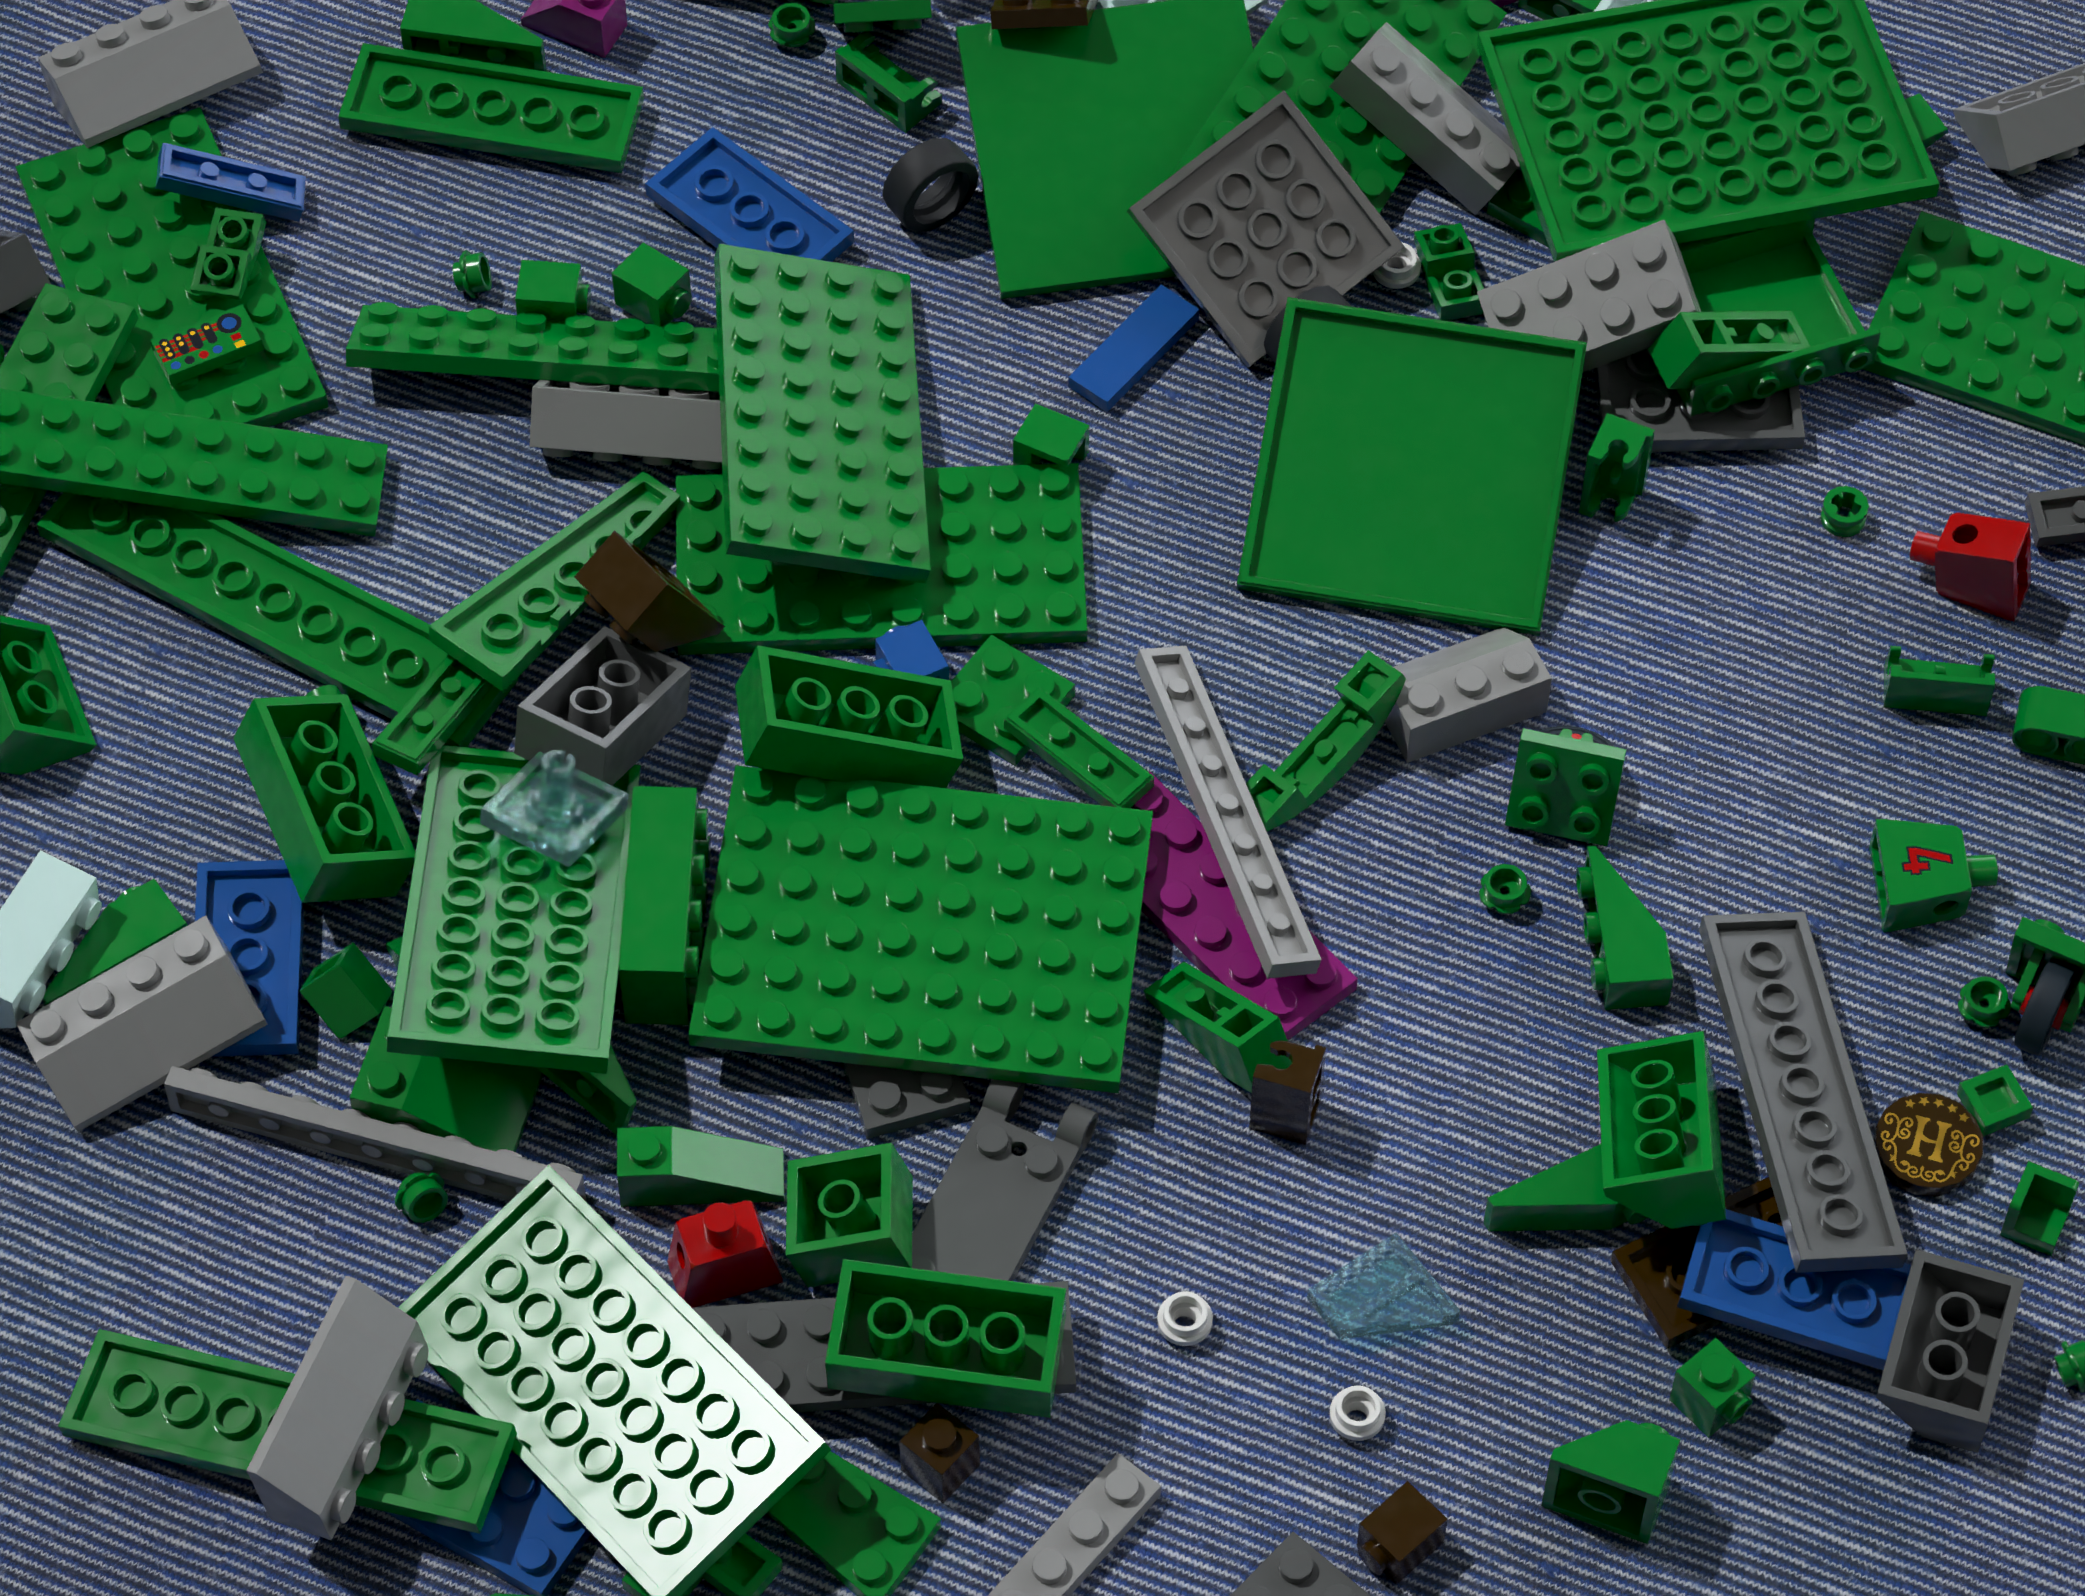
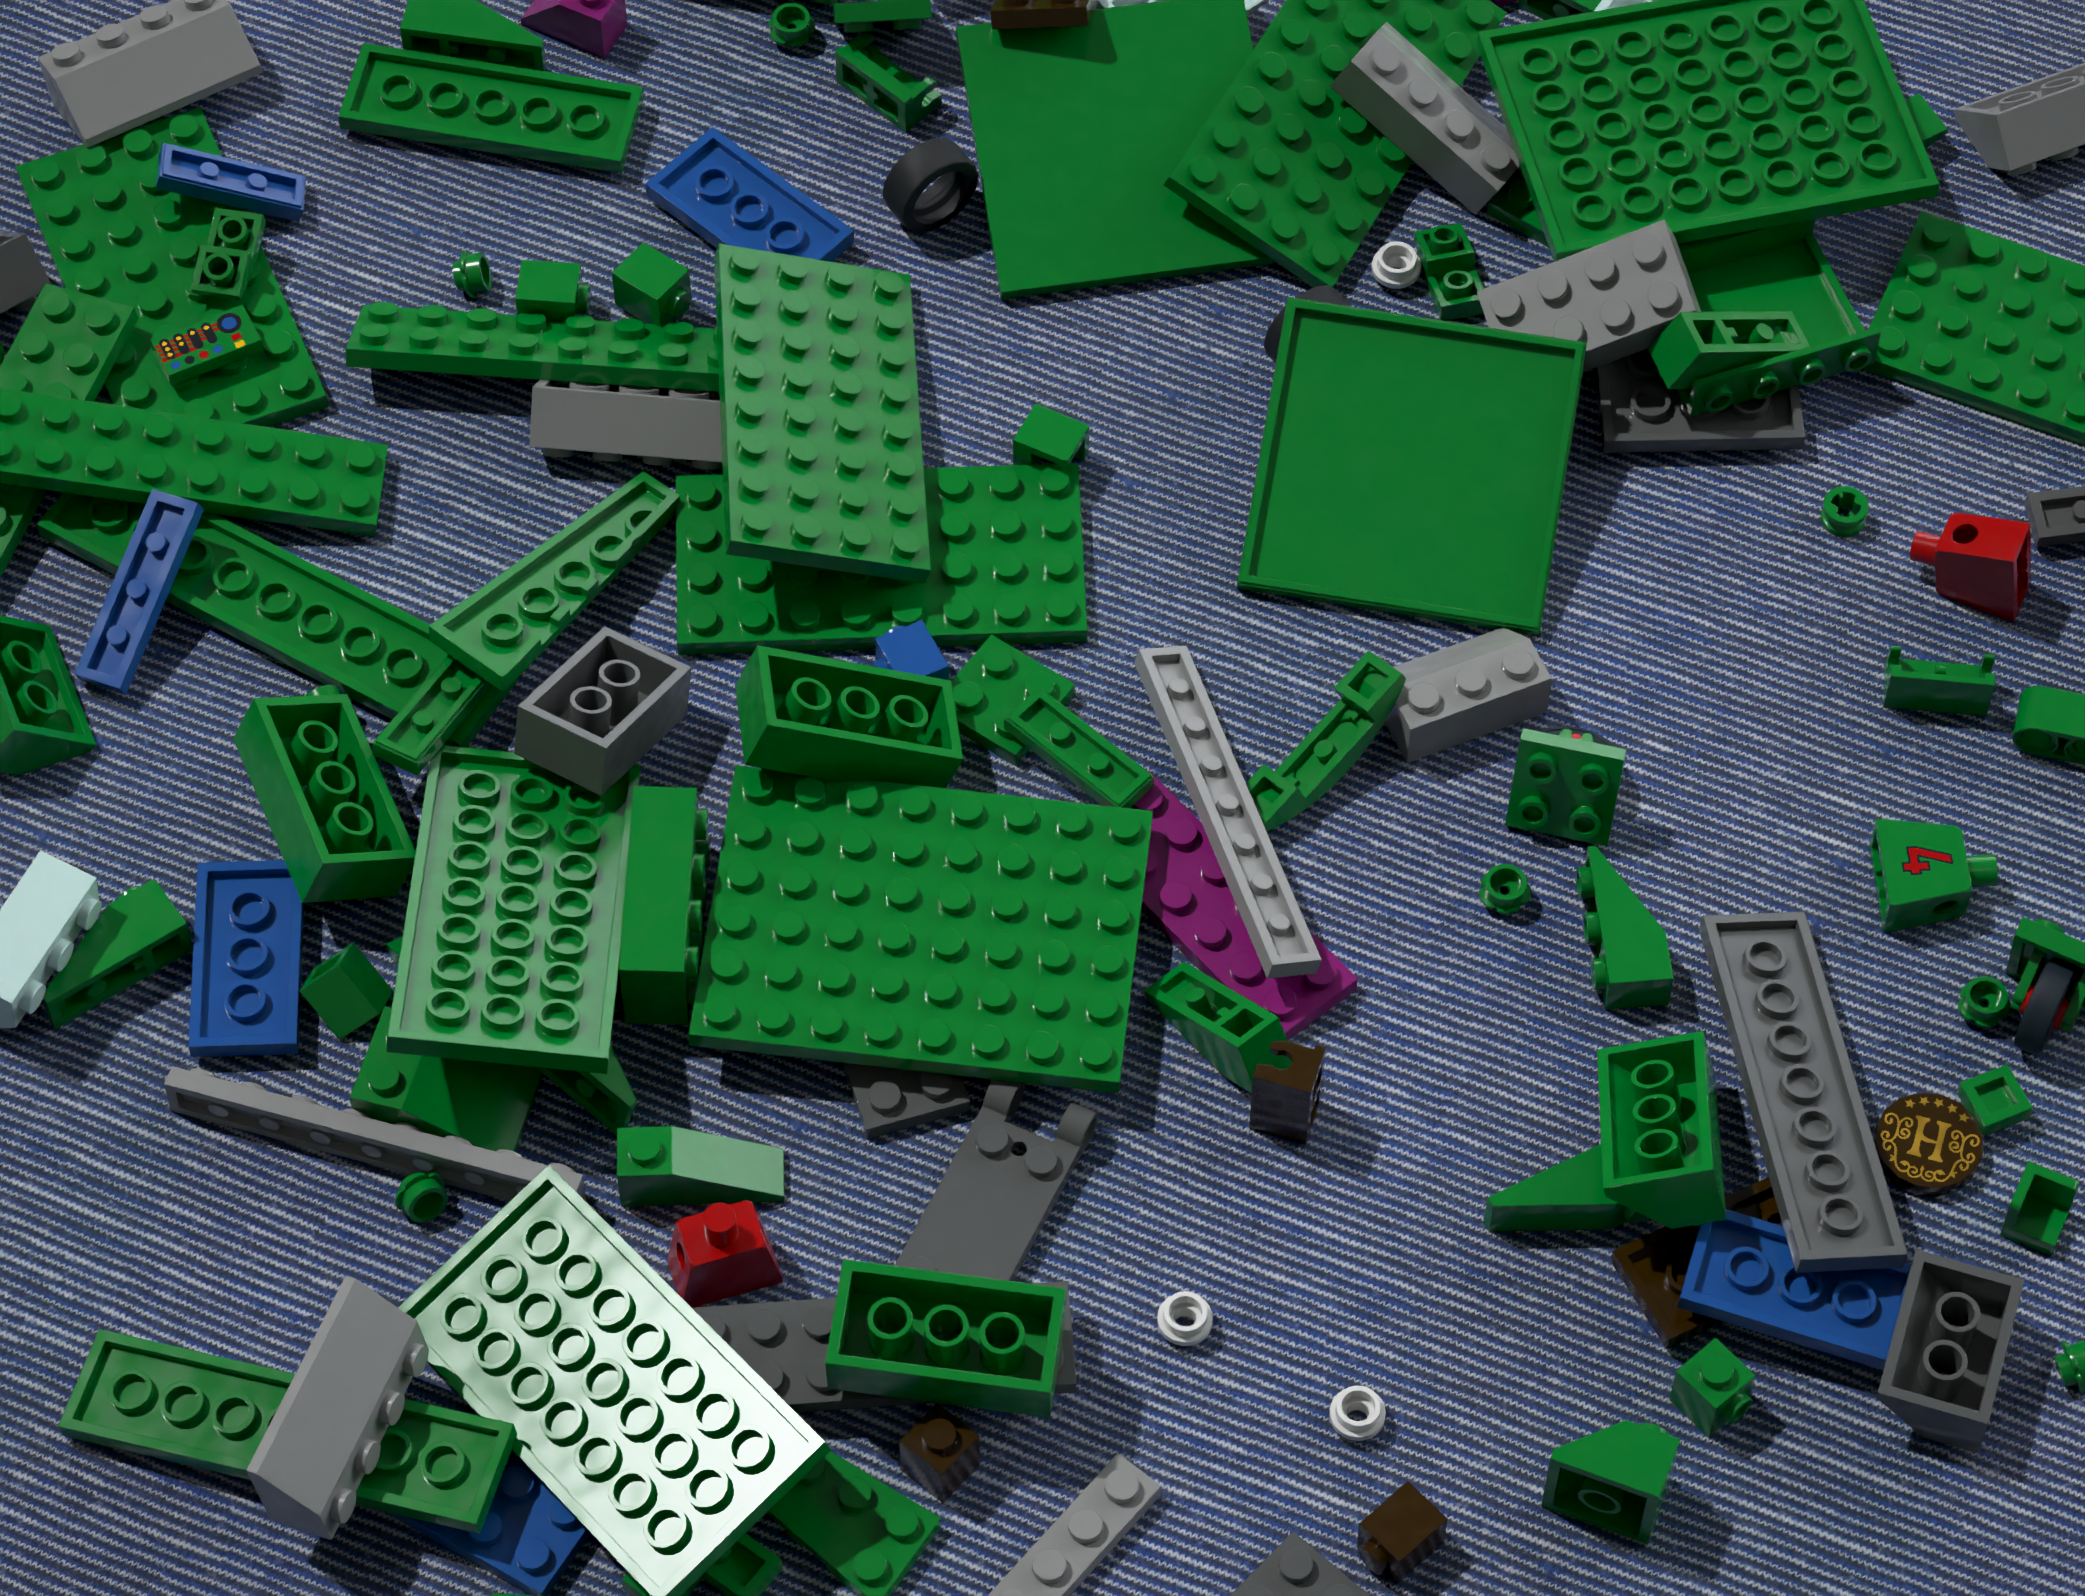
light grey slope [16,915,268,1132] -> none
clear light blue plate [480,750,628,867] -> none
dark brown slope [574,530,725,652] -> none
green brick [786,1143,913,1287] -> none
blue tile [1068,285,1200,412] -> none
dark grey plate [1127,91,1405,368] -> none
clear light blue wing [1307,1233,1460,1340] -> none
green hinge [1579,413,1655,522] -> none
none -> blue plate [74,489,204,695]

